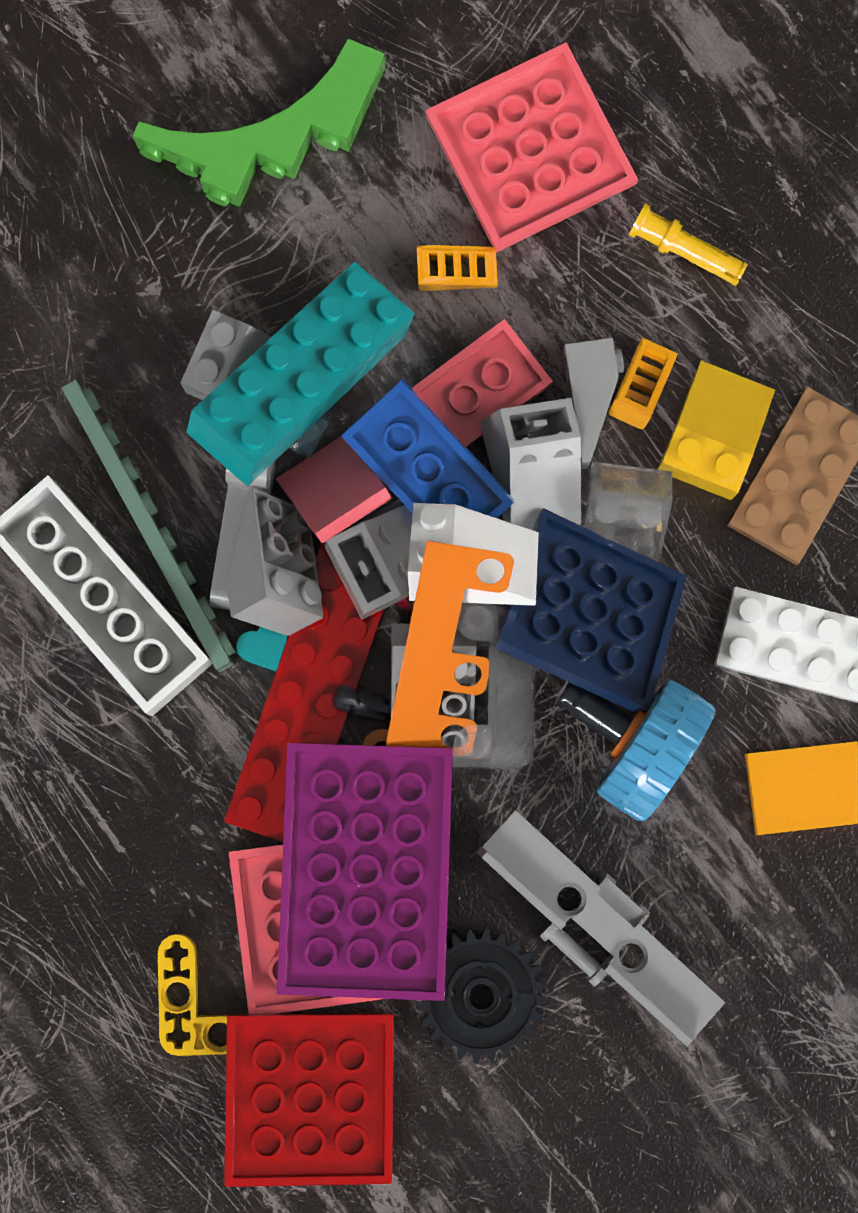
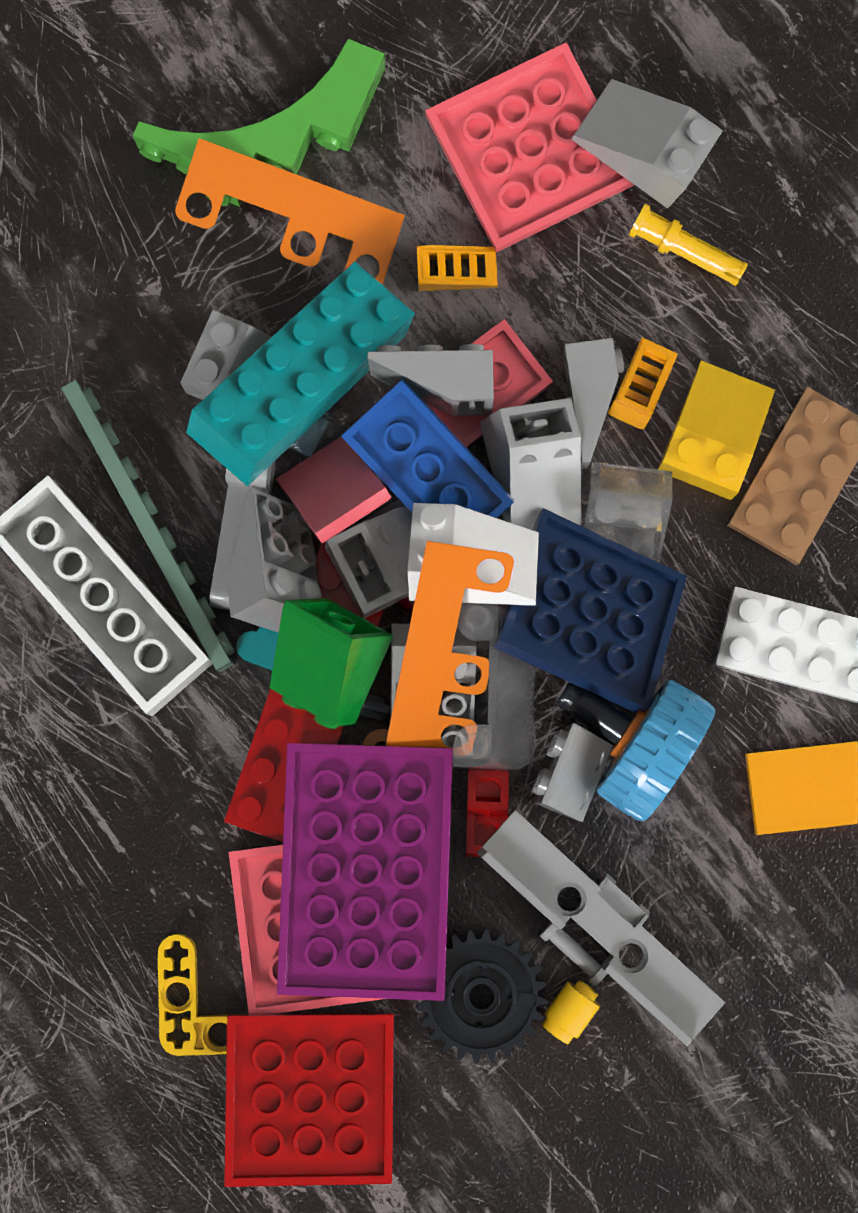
none -> orange piece [175,138,405,285]
none -> green slope [270,598,394,729]
none -> light grey slope [368,344,494,416]
none -> red slope [465,769,509,857]
none -> light grey slope [531,723,613,822]
none -> yellow brick [542,980,601,1044]
none -> light grey slope [571,79,723,208]

